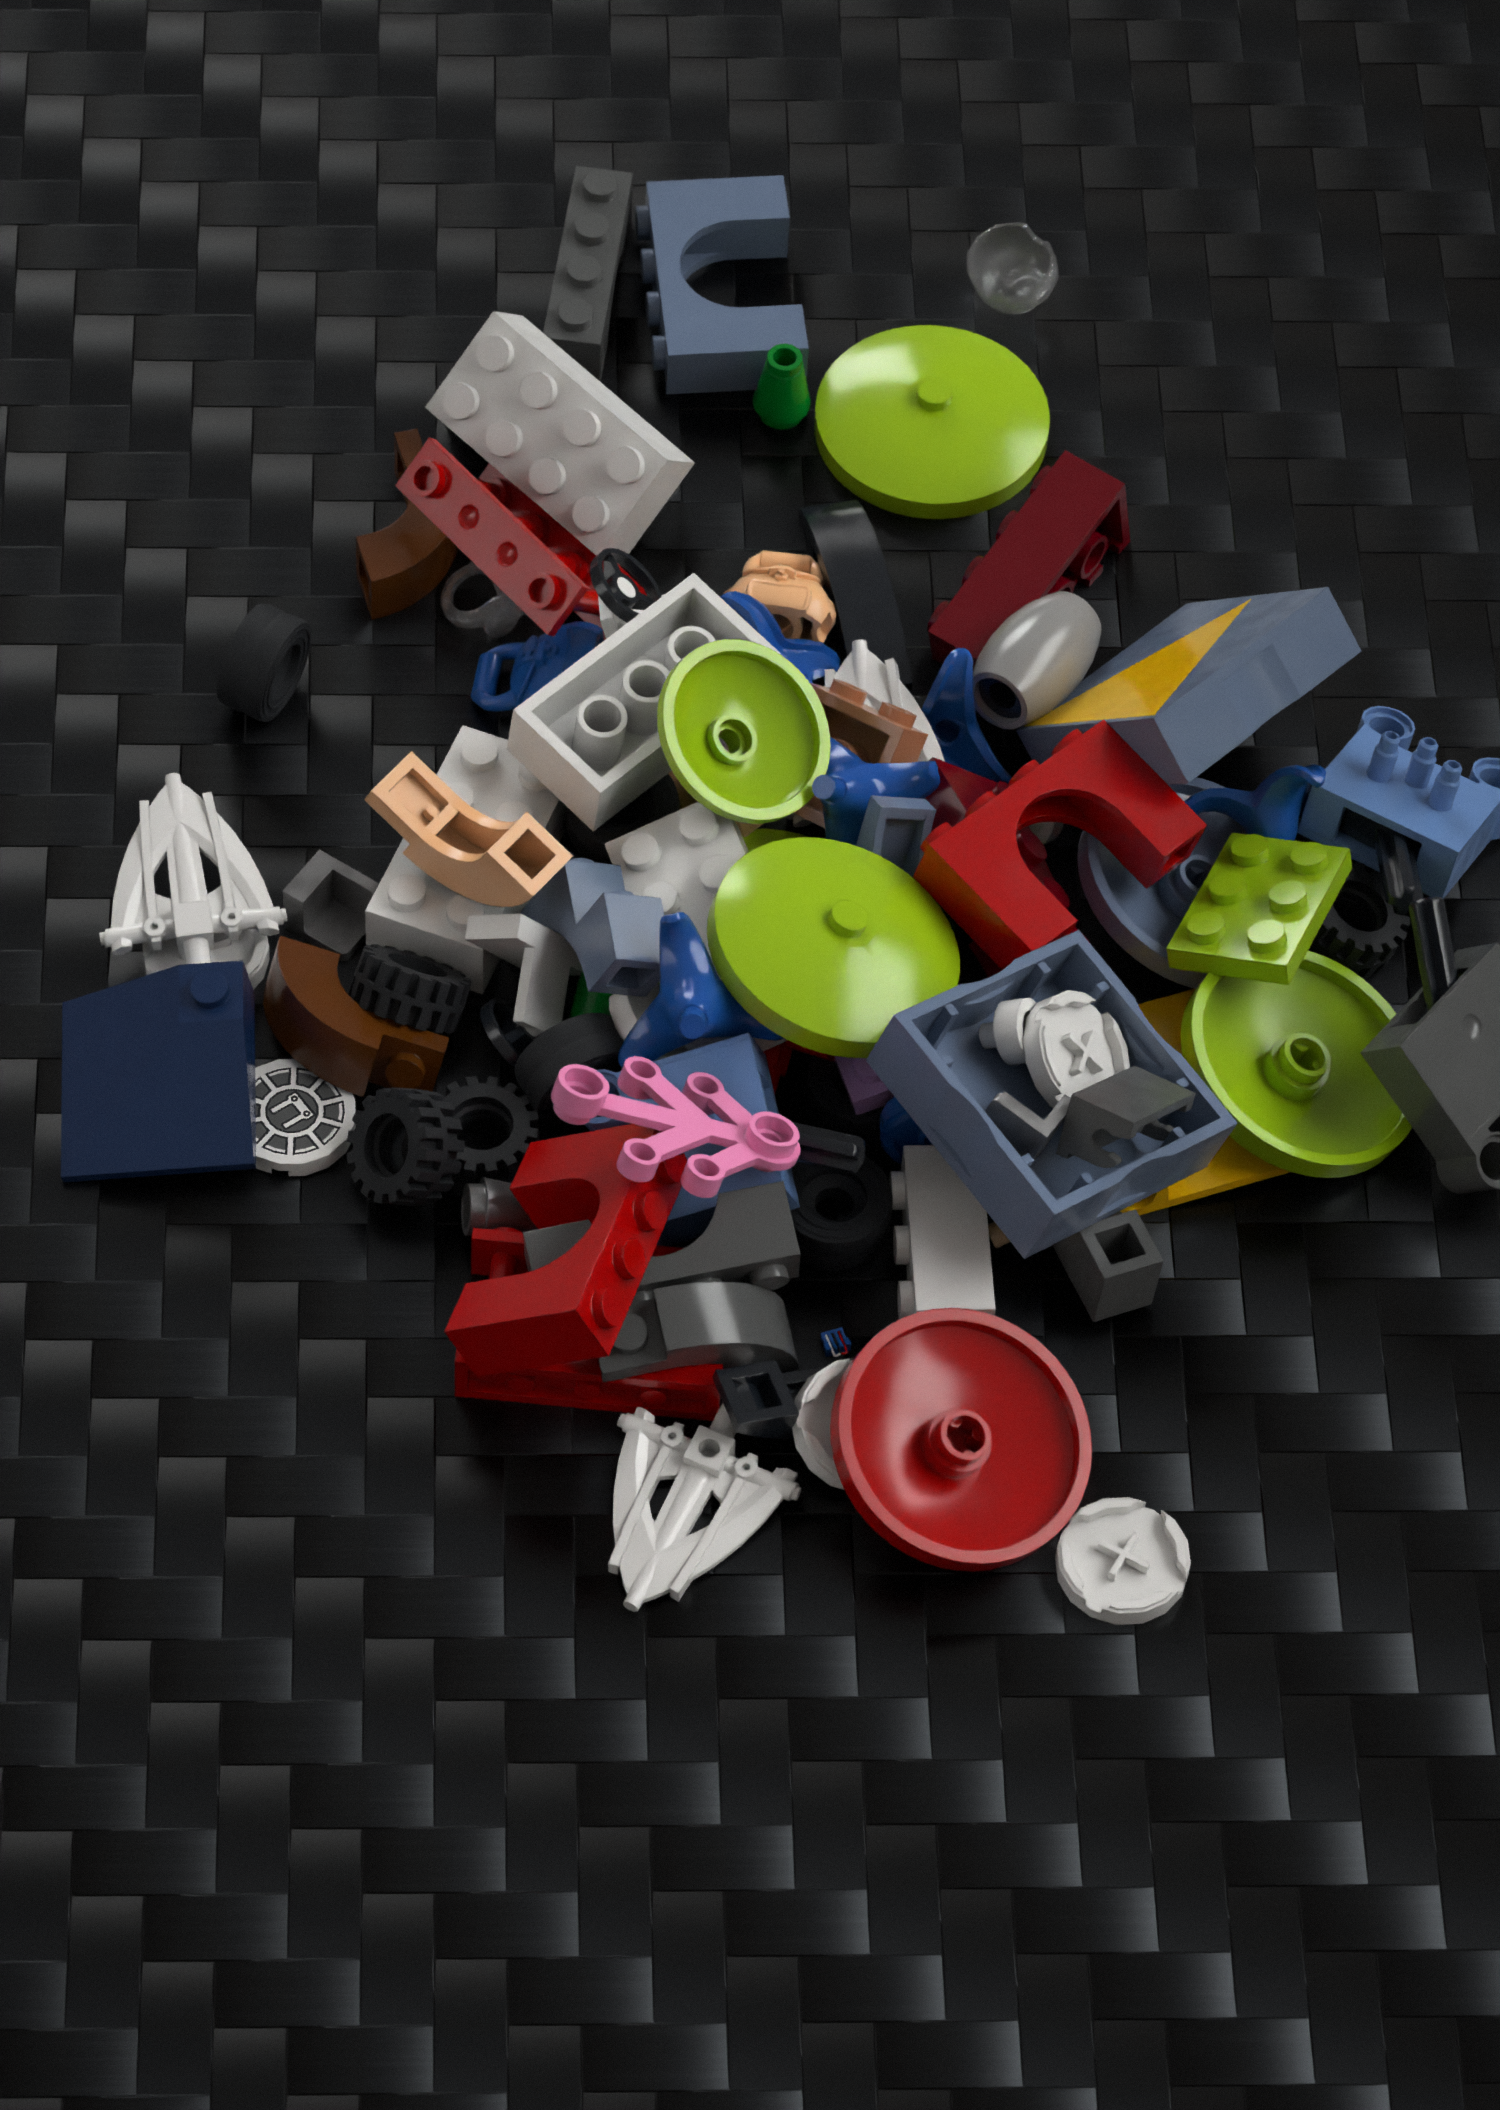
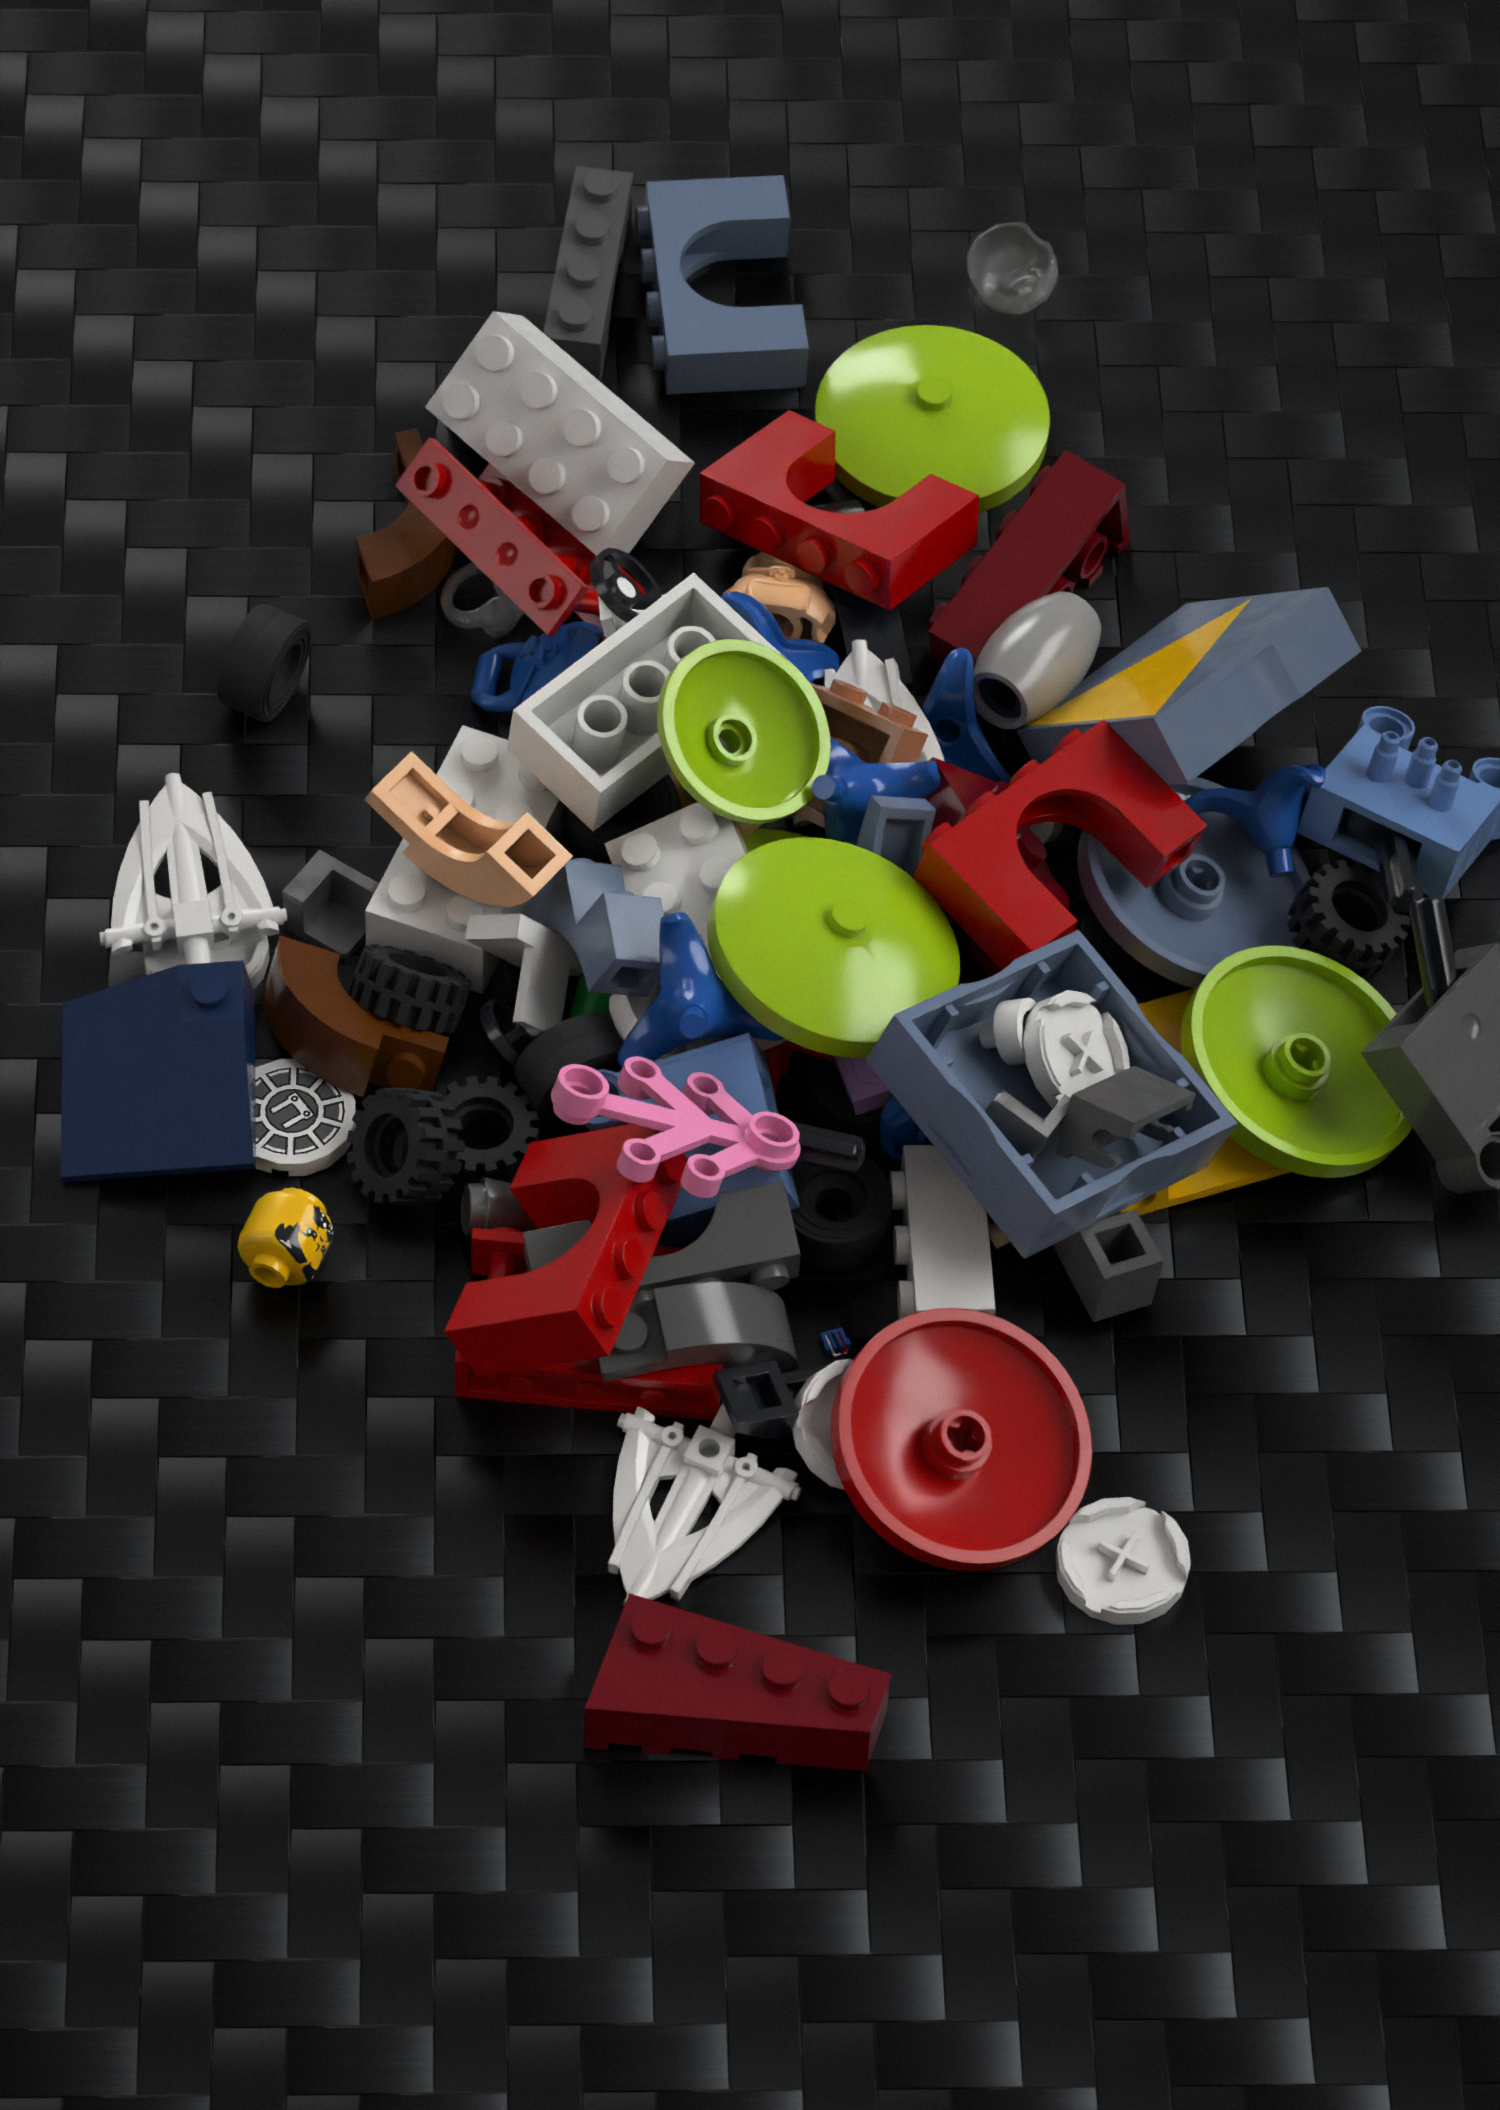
green cone [752,344,811,430] -> none
lime plate [1166,833,1352,985] -> none
none -> yellow head [237,1188,334,1288]
none -> dark red wedge [583,1593,891,1771]
none -> red arch [700,410,979,611]

